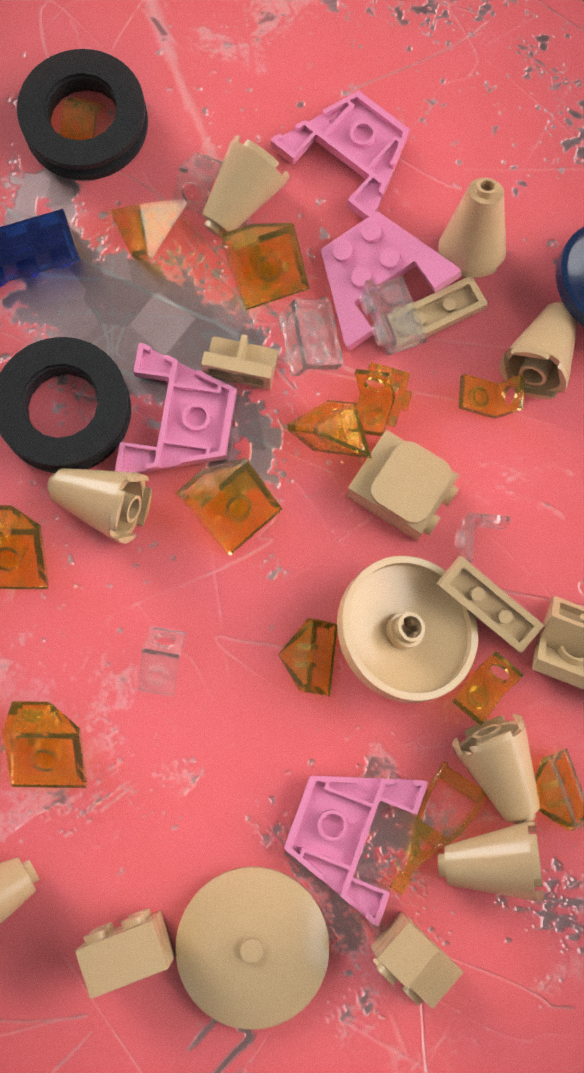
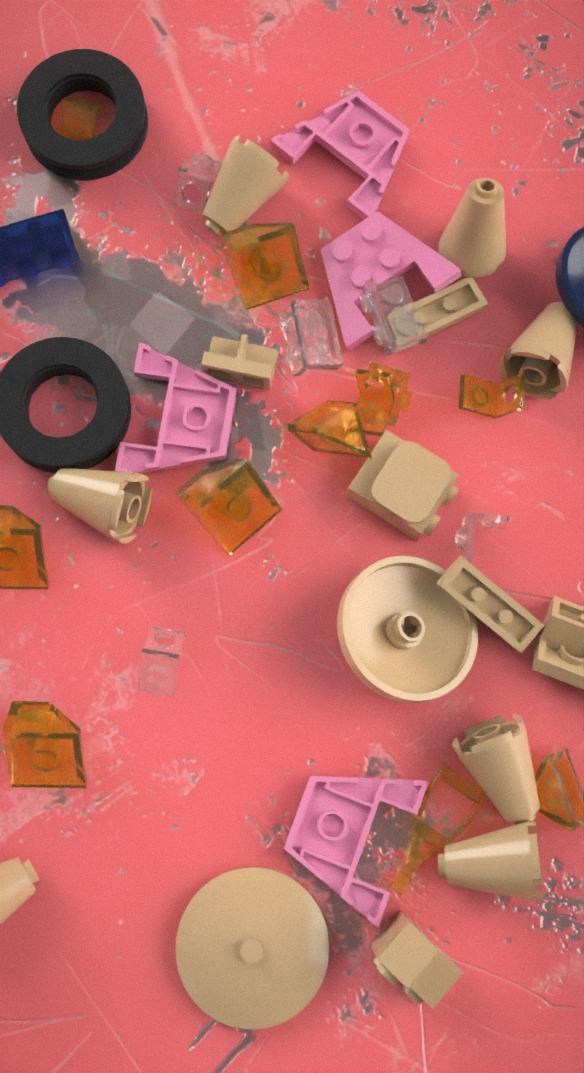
tan piece [75,908,176,999] -> none
slope [109,199,187,260] -> none
clear yellow slope [278,618,337,696] -> none
clear yellow bracket [453,651,524,725] -> none

